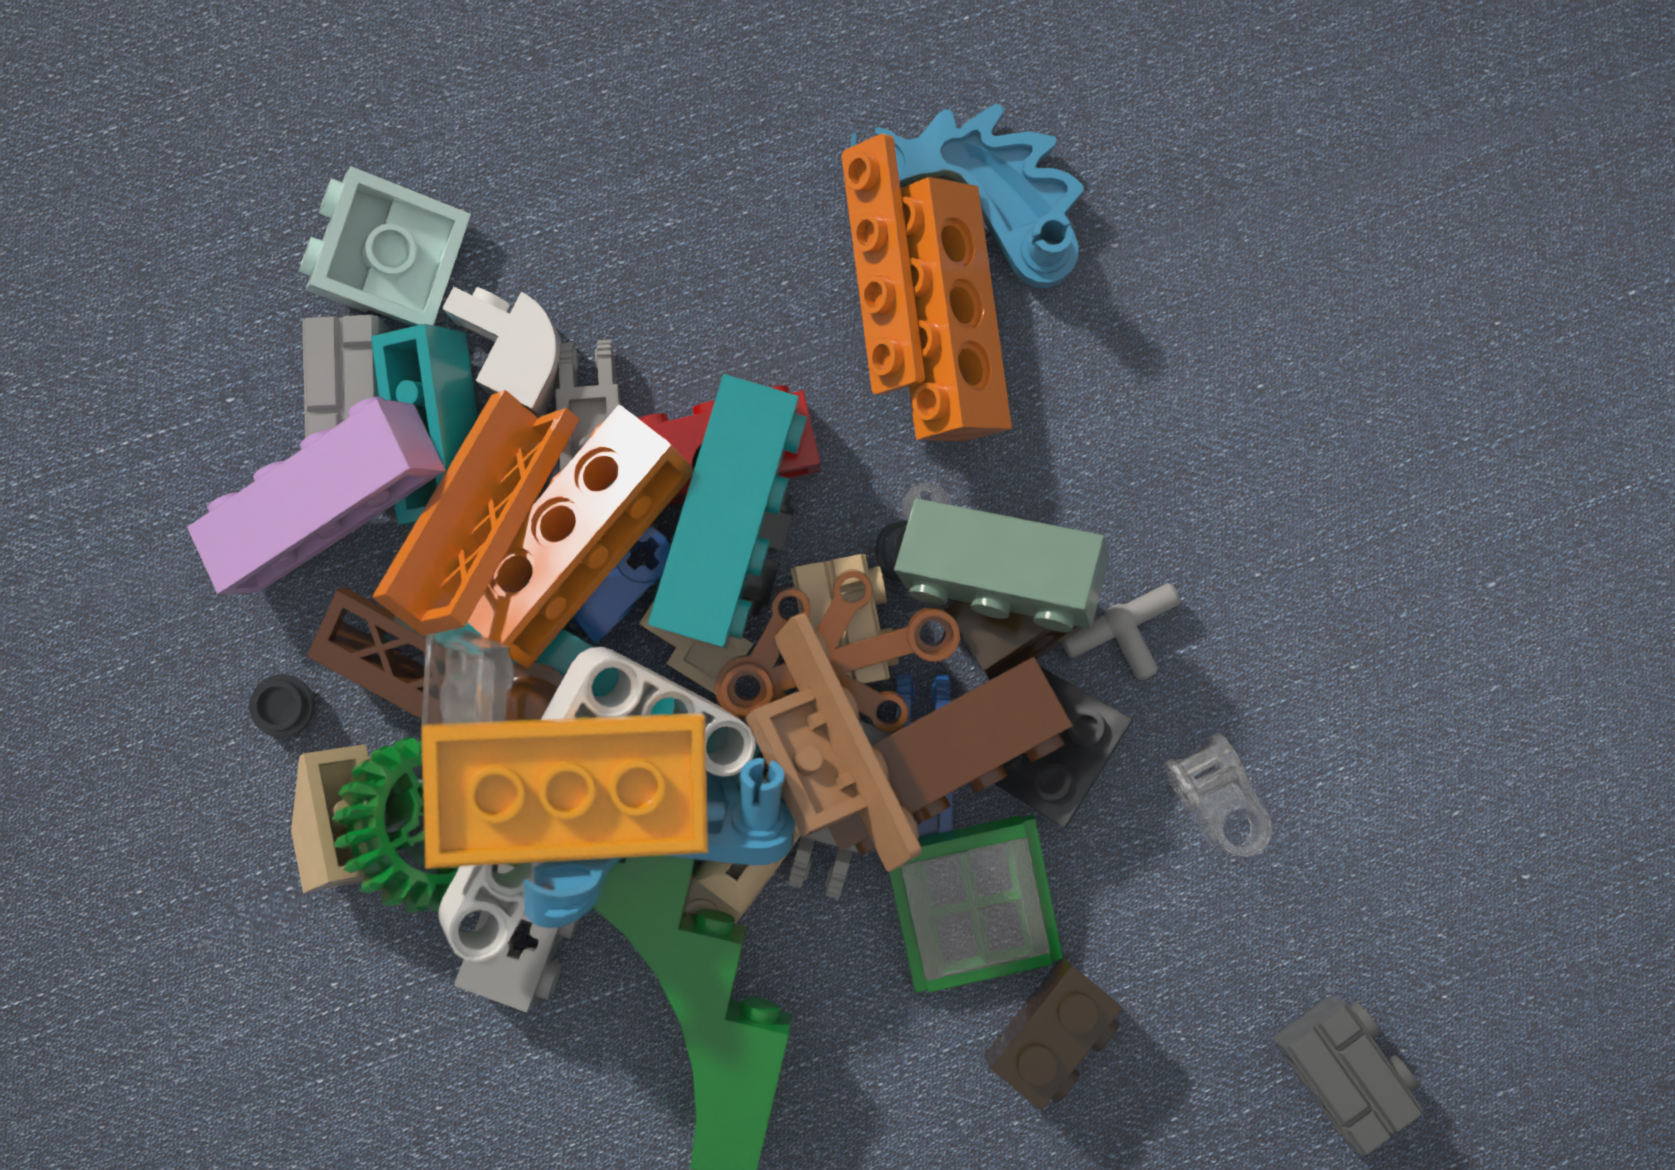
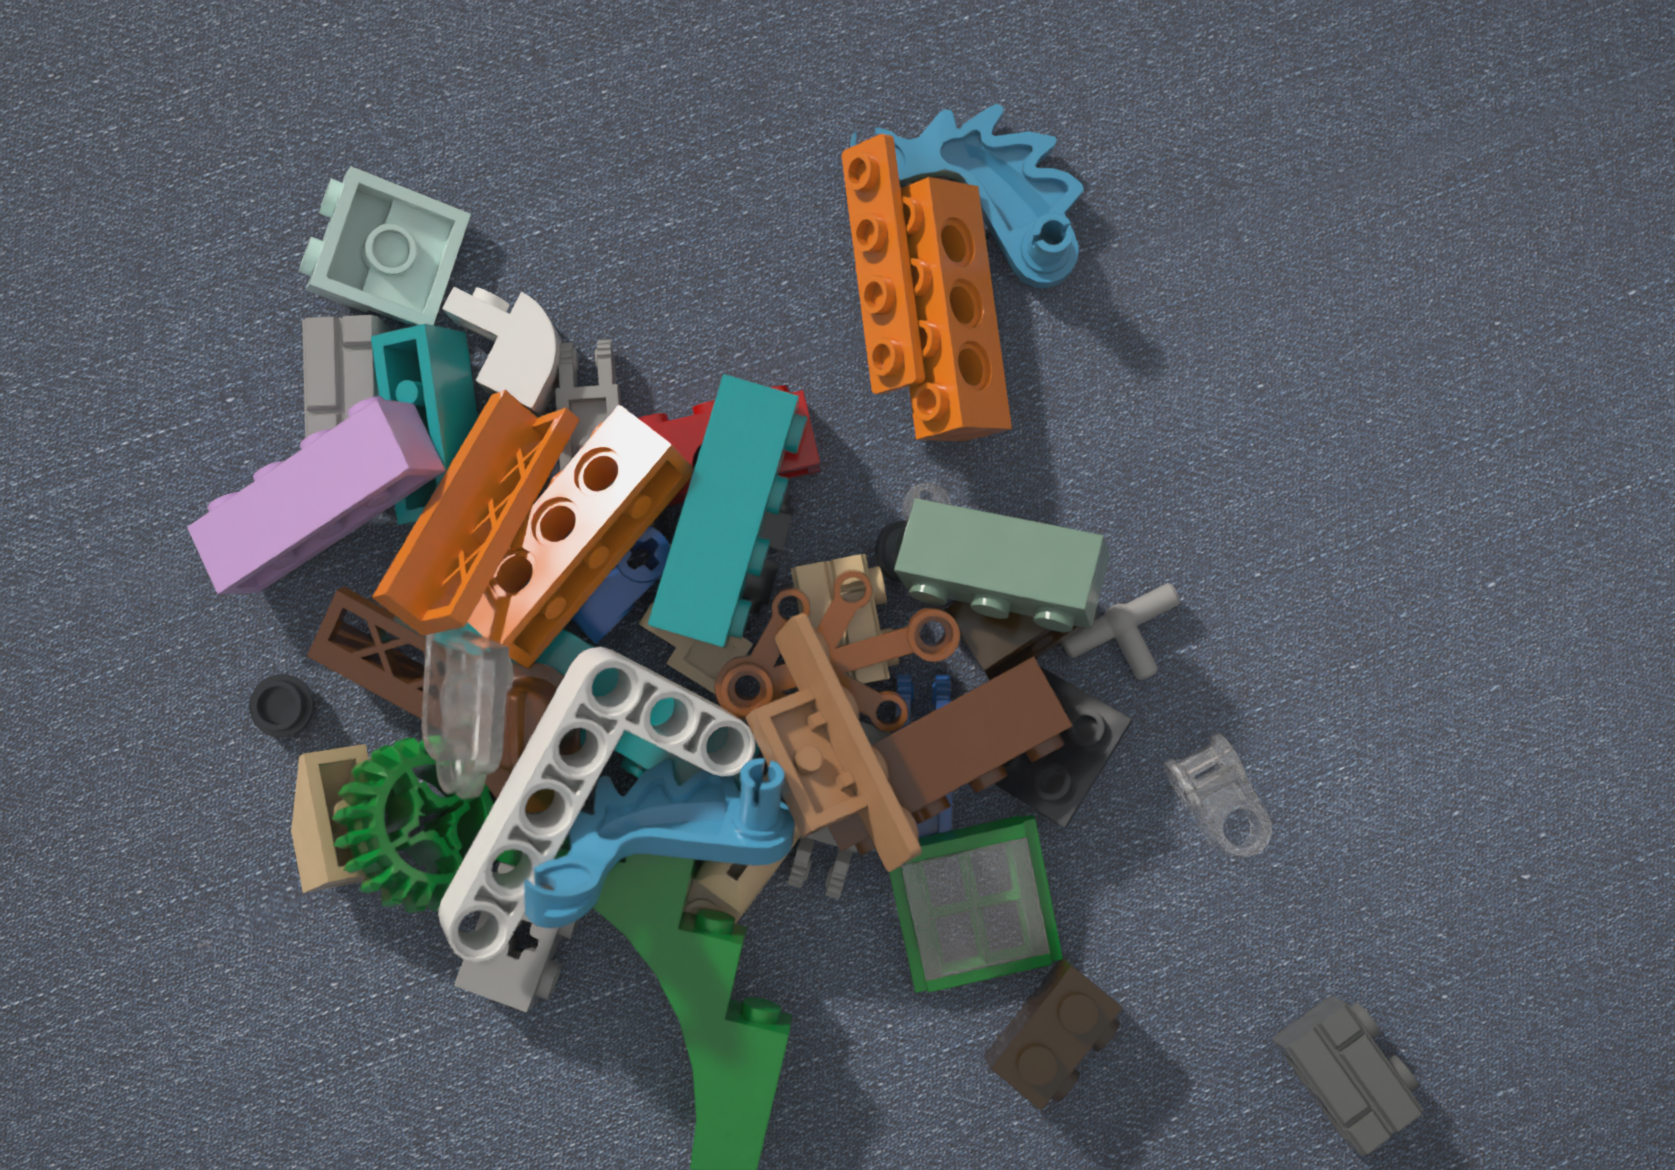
light orange tile [422,713,708,868] -> none

